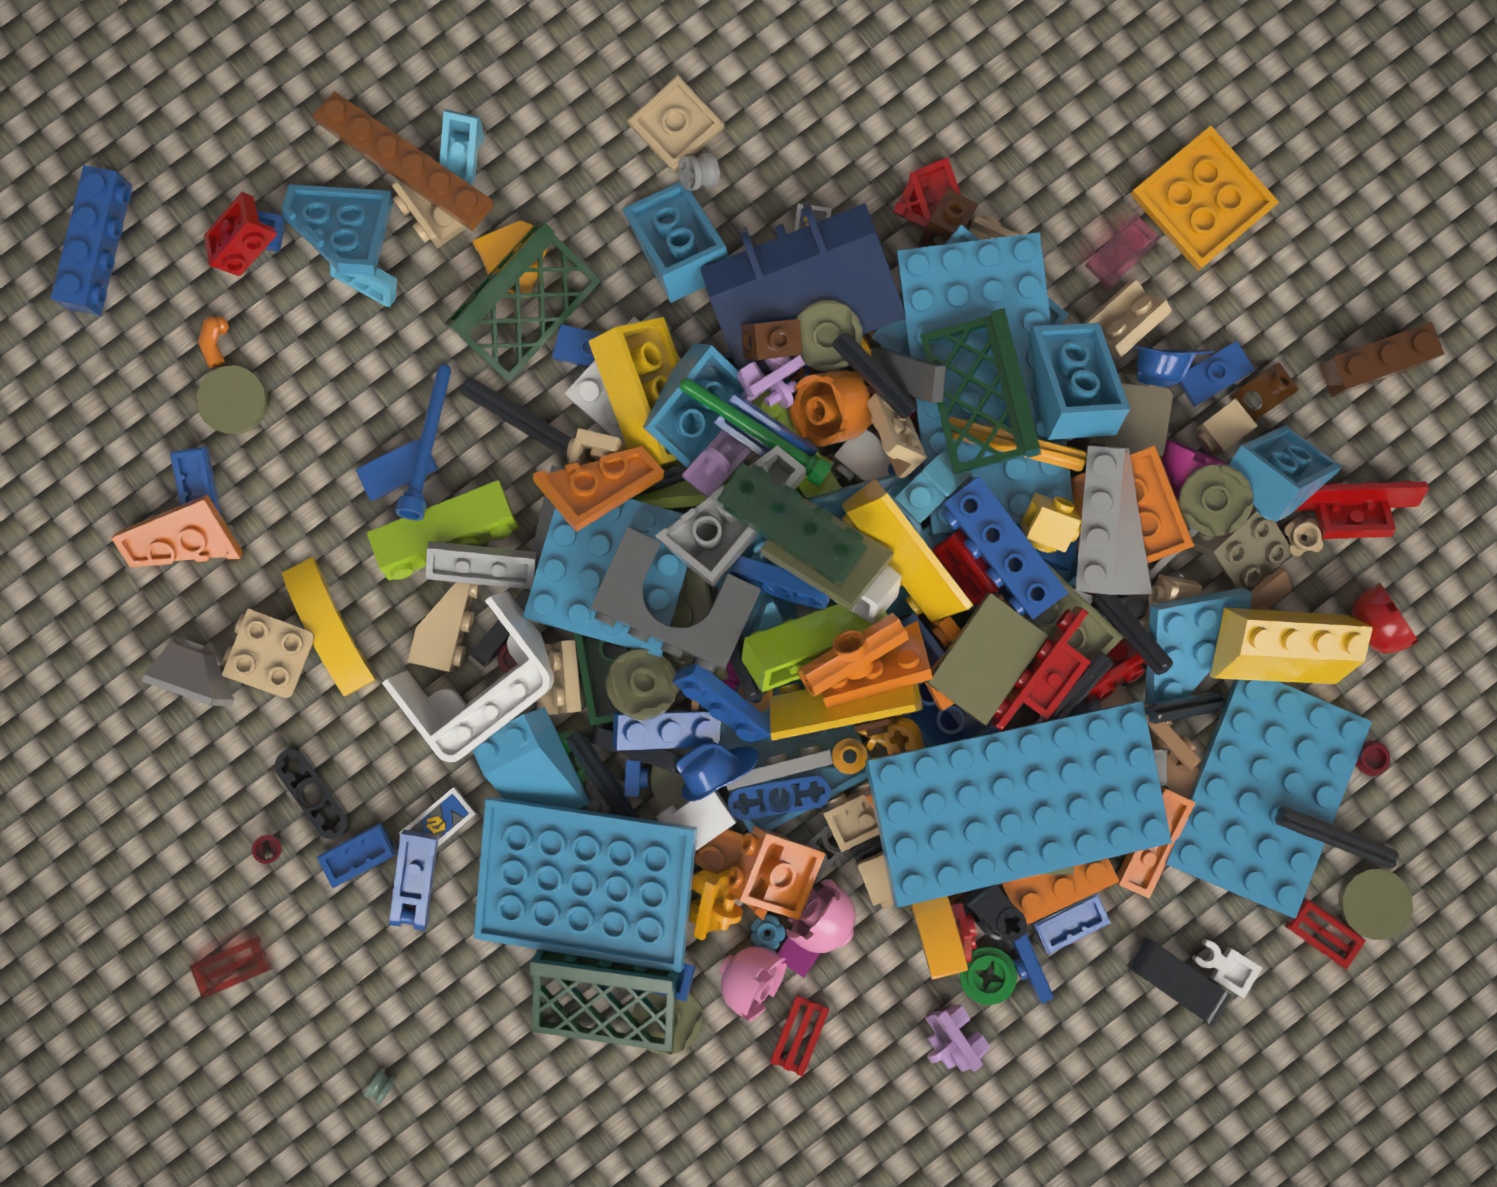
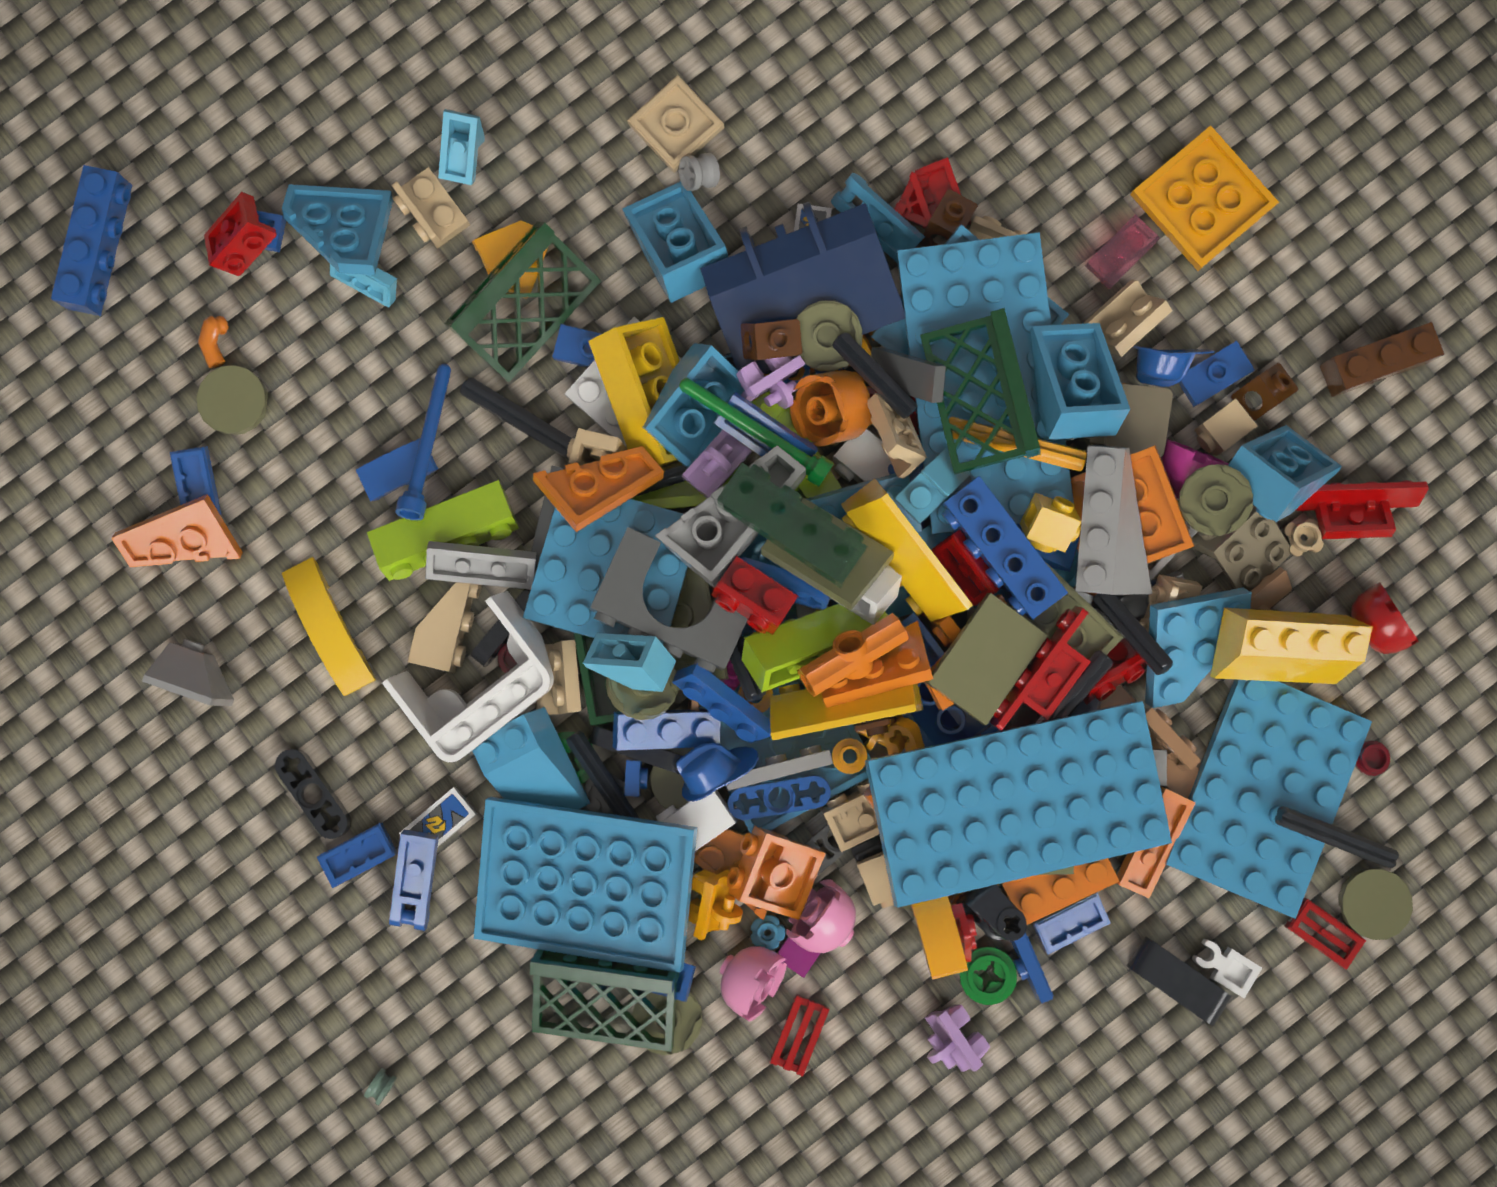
clear red tile [189,936,272,999] -> none
tan bracket [222,609,315,698] -> none
dark red hinge [252,835,282,864] -> none
dark orange plate [312,91,494,231] -> none
black axle [1145,691,1226,724] -> none
none -> medium azure slope [583,633,676,692]
none -> red bracket [711,556,798,635]
none -> dark azure plate [831,173,925,263]

